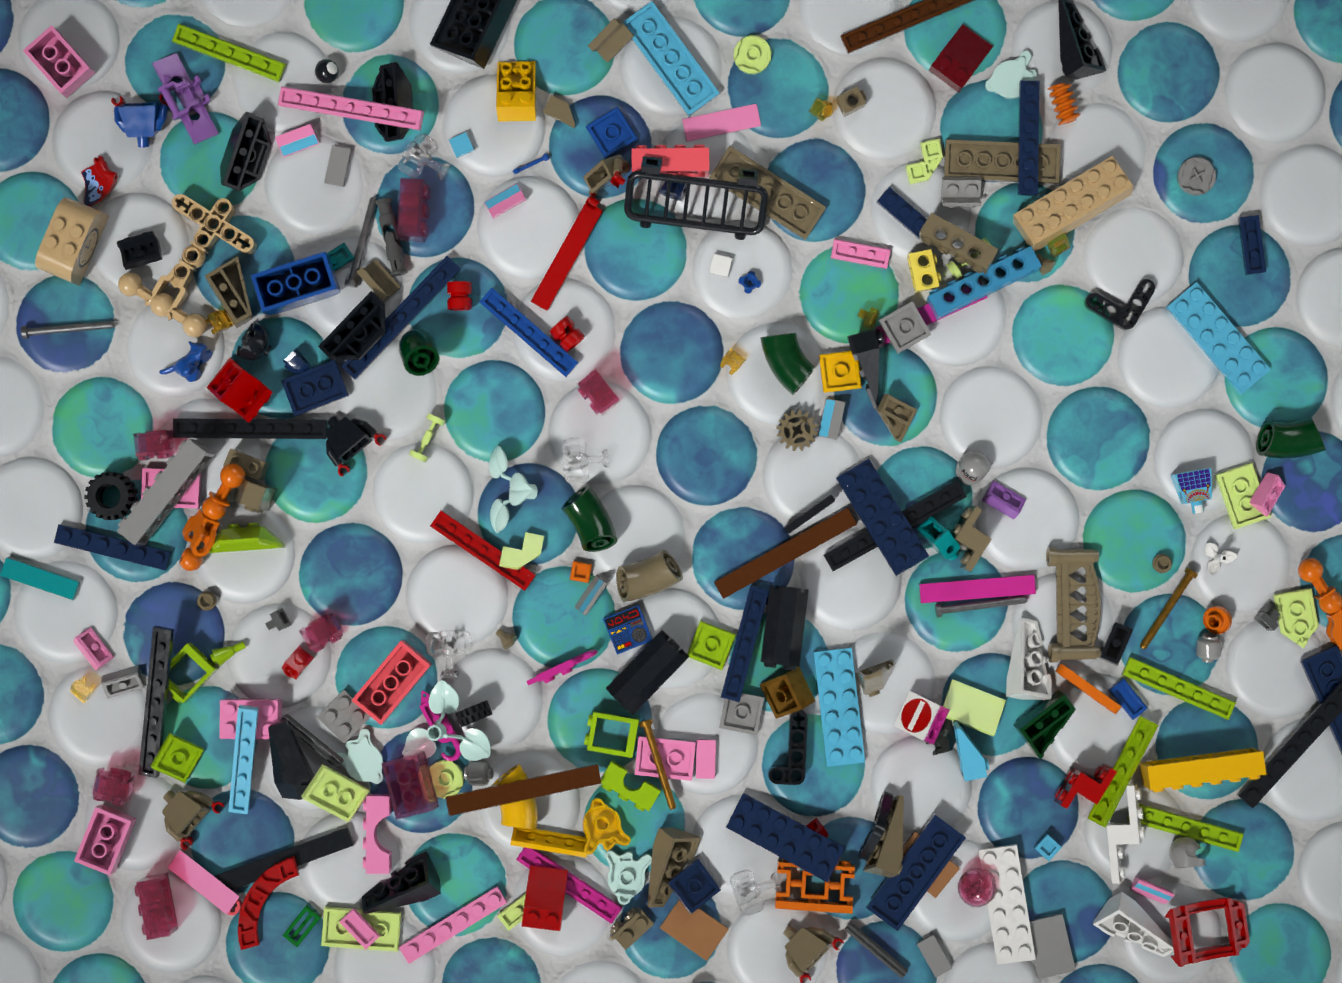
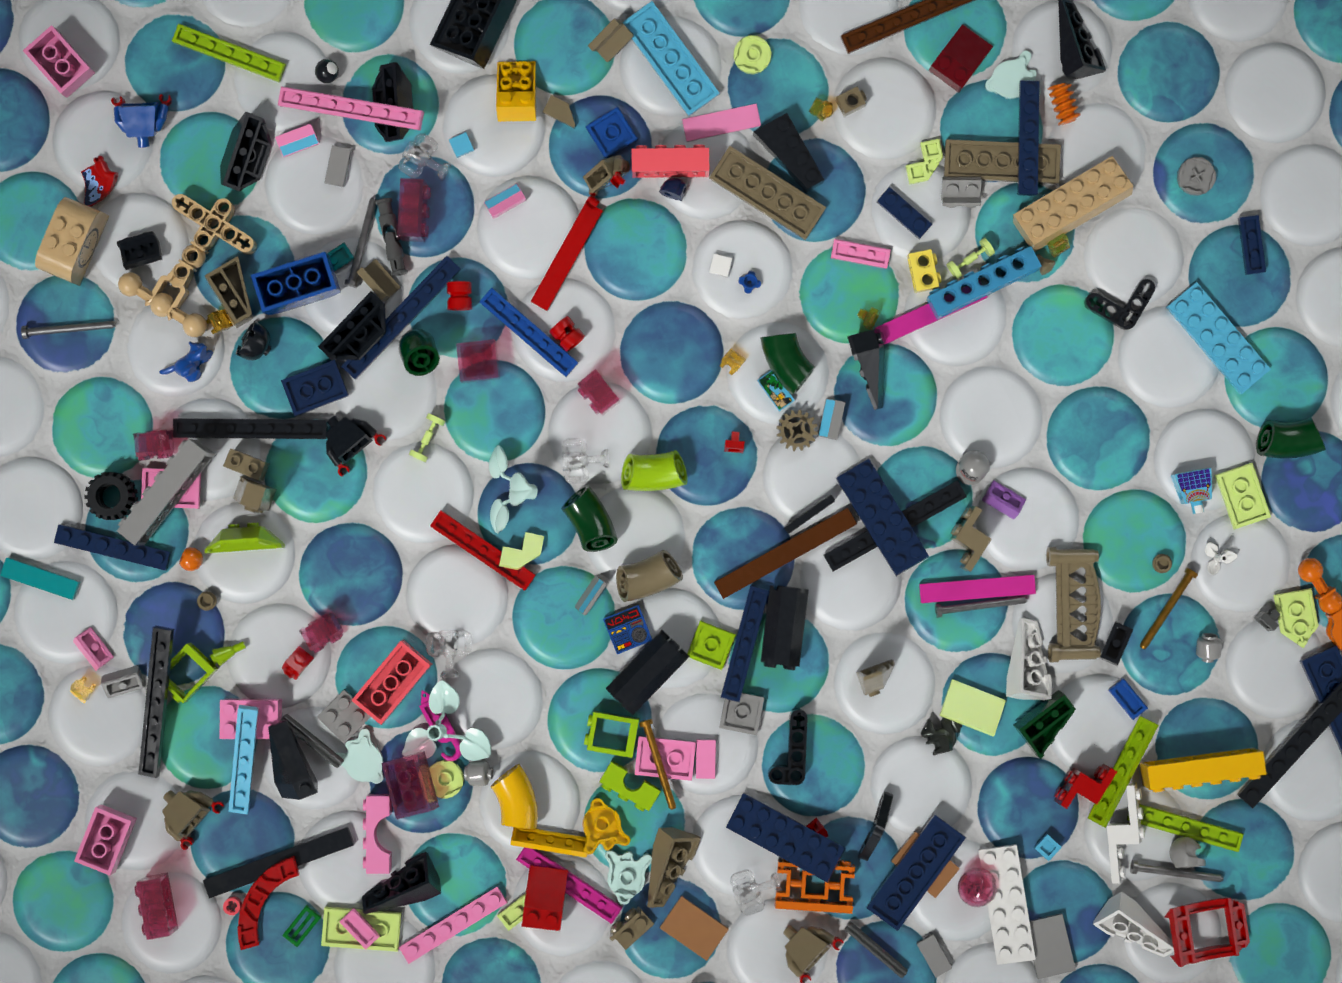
clear pink brick [92,768,136,806] -> none
lime tile [151,732,204,783] -> none
medium lavender piece [152,53,219,145] -> none
bright pink sticker [168,850,239,915] -> none
orange piece [182,463,245,557] -> none
red bracket [206,358,273,423] -> none
dark grey tile [265,608,291,631] -> none
dark blue piece [283,349,312,374] -> none
yellowish green tile [301,764,370,822] -> none
reddish brown tile [445,764,601,816] -> none
black tyre [455,700,493,727] -> none
dark tan rock [496,629,517,650] -> none
blue hinge [513,153,550,175] -> none
dark pink plate [526,649,598,685] -> none
orange tile [570,561,592,583] -> none
black bar [624,156,769,240] -> none
dark blue plate [667,859,721,914] -> none
pearl gold slope [759,667,815,719] -> none
medium azure plate [813,647,865,767] -> none
yellow plate [819,351,862,393] -> none
dark tan wedge [863,795,904,878] -> none
dark tan wing [876,393,917,442] -> none
light grey plate [879,301,931,354] -> none
piece [894,691,949,745] -> none
teal torso [917,516,961,561] -> none
dark tan brick [919,212,999,274] -> none
medium azure slope [953,721,989,781] -> none
orange beam [1055,663,1121,715] -> none
lime tile [1122,657,1236,720] -> none
bright pink slope [1130,877,1175,904] -> none
orange plate [1203,606,1232,635] -> none
bright pink slope [1249,473,1285,517] -> none
none -> clear pink brick [456,339,500,383]
none -> lime brick [621,450,688,491]
none -> red tile [724,431,745,453]
none -> black wedge [753,113,825,192]
none -> tile [757,371,795,411]
none -> flat silver bar [1130,860,1223,882]

